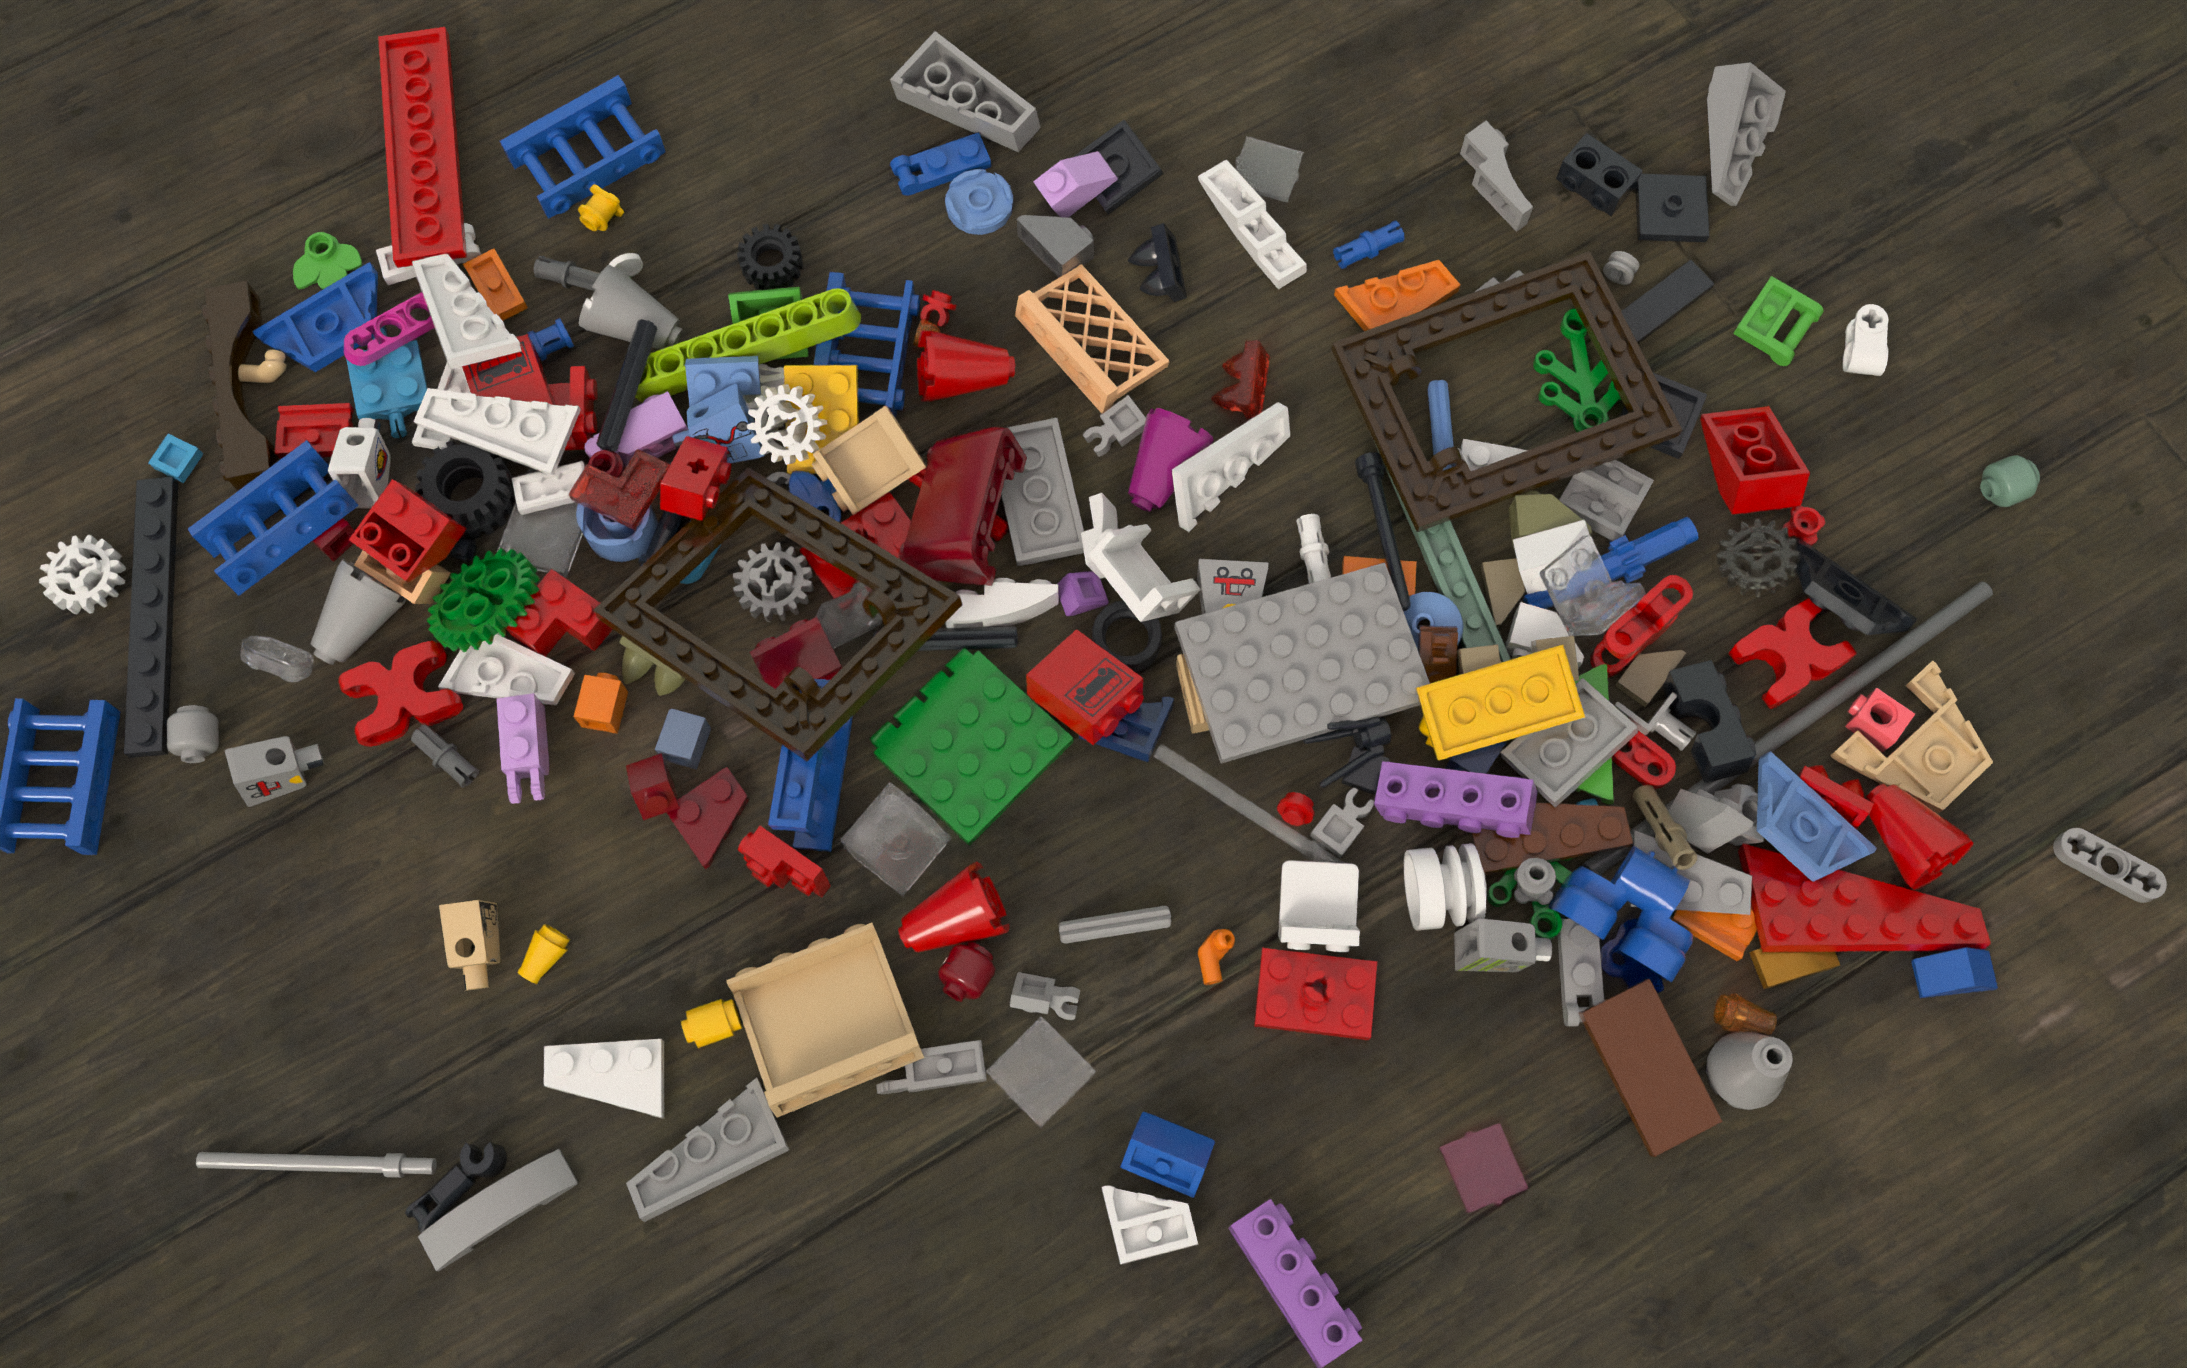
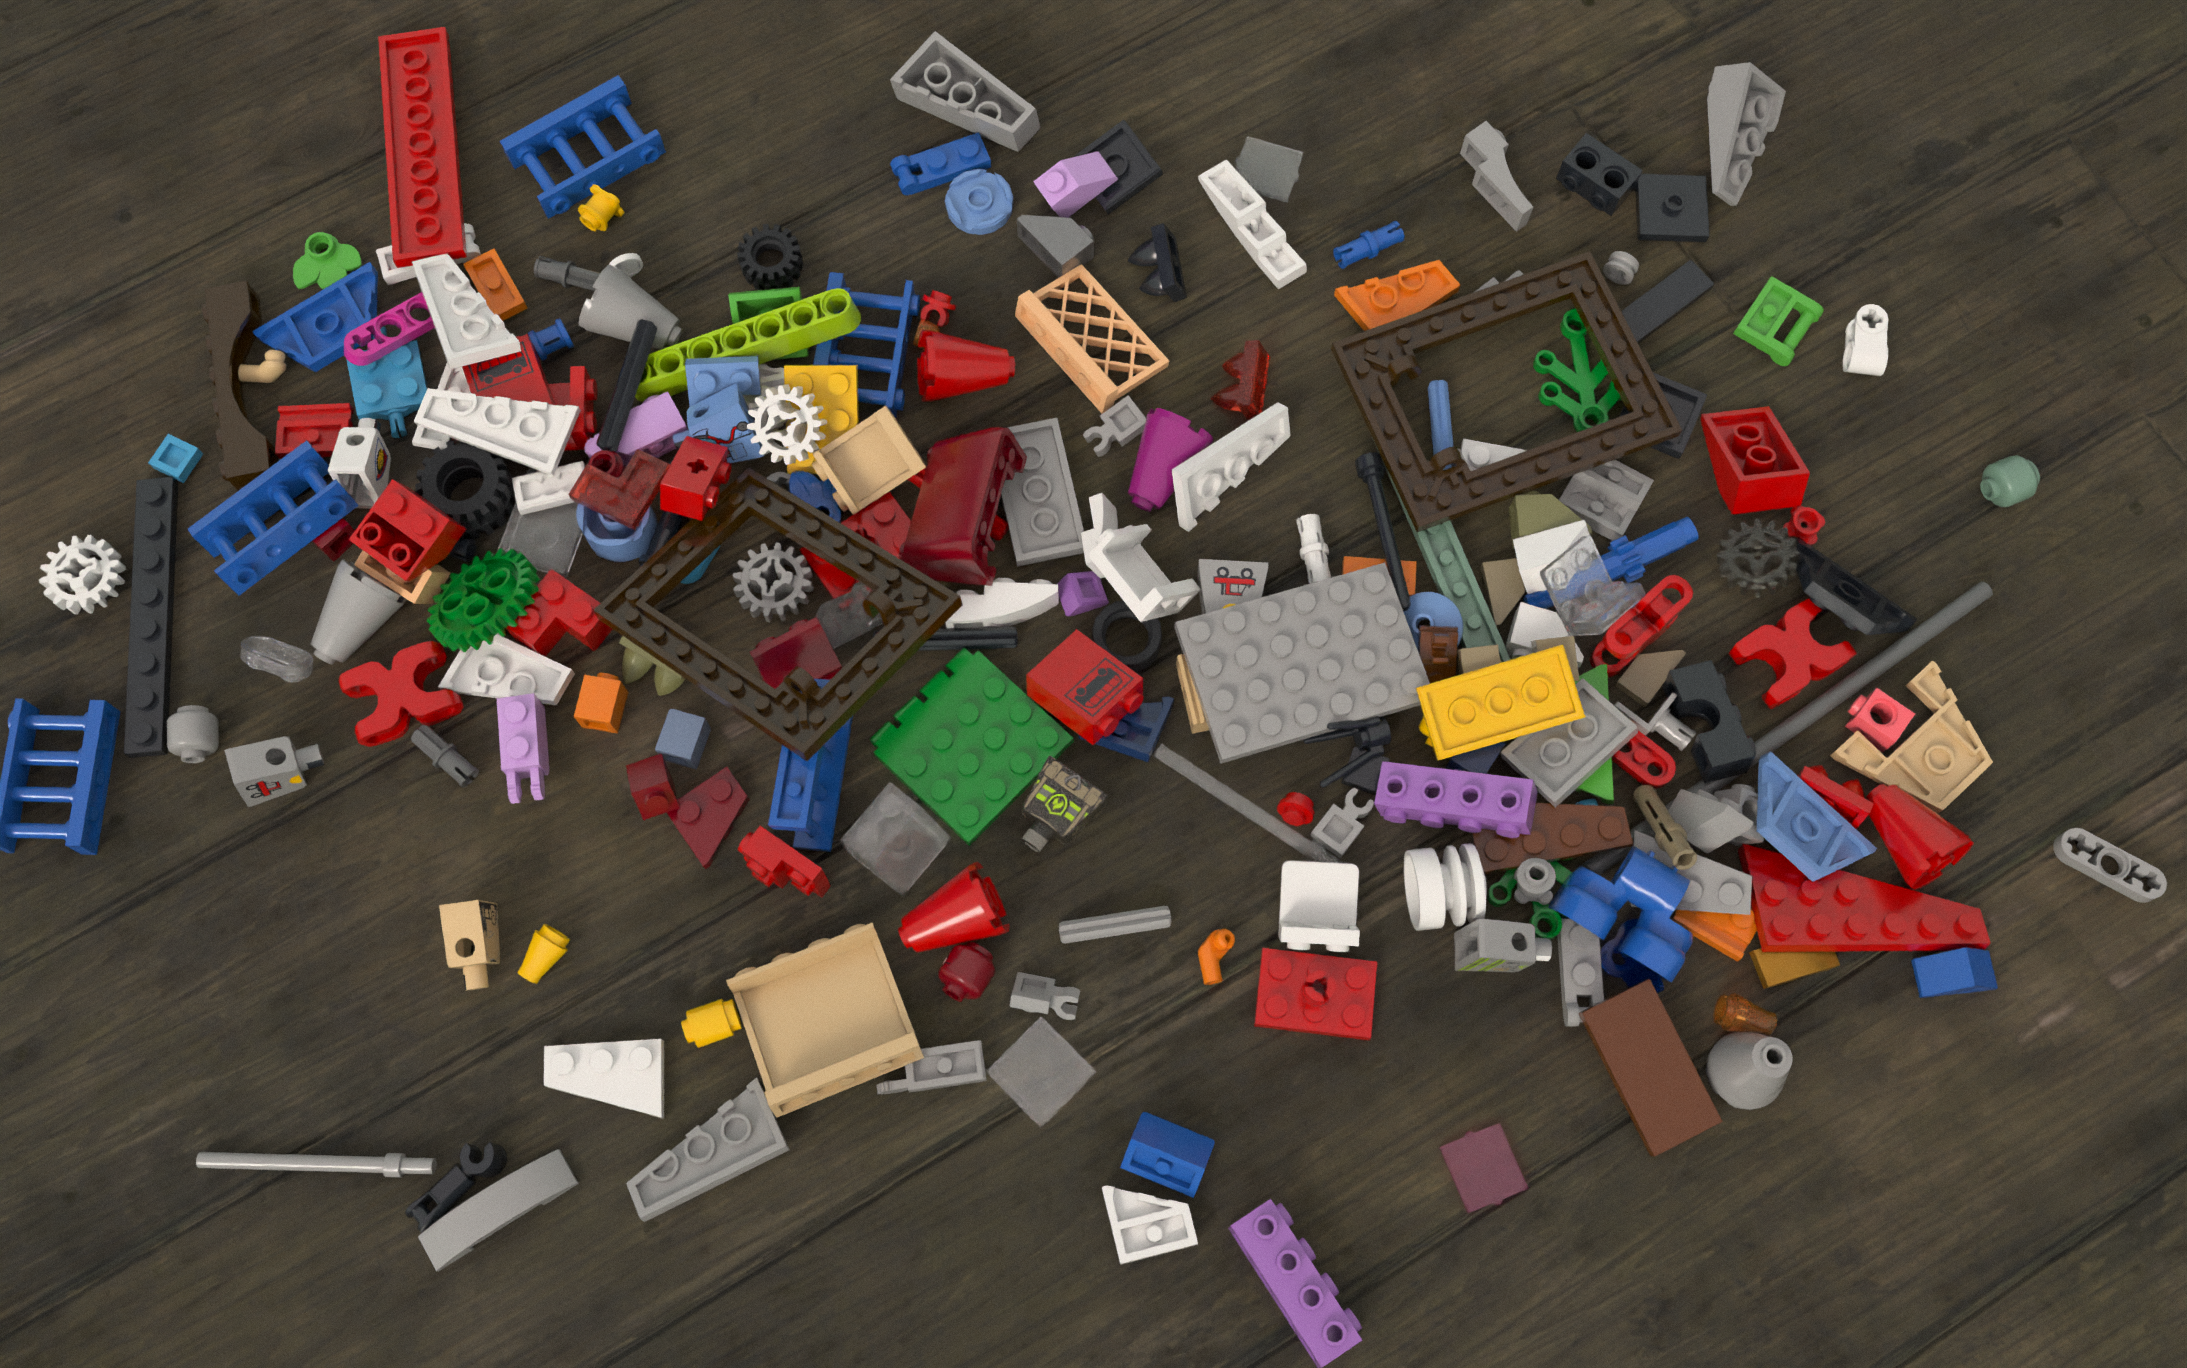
none -> clear smoke torso [1021,756,1108,852]

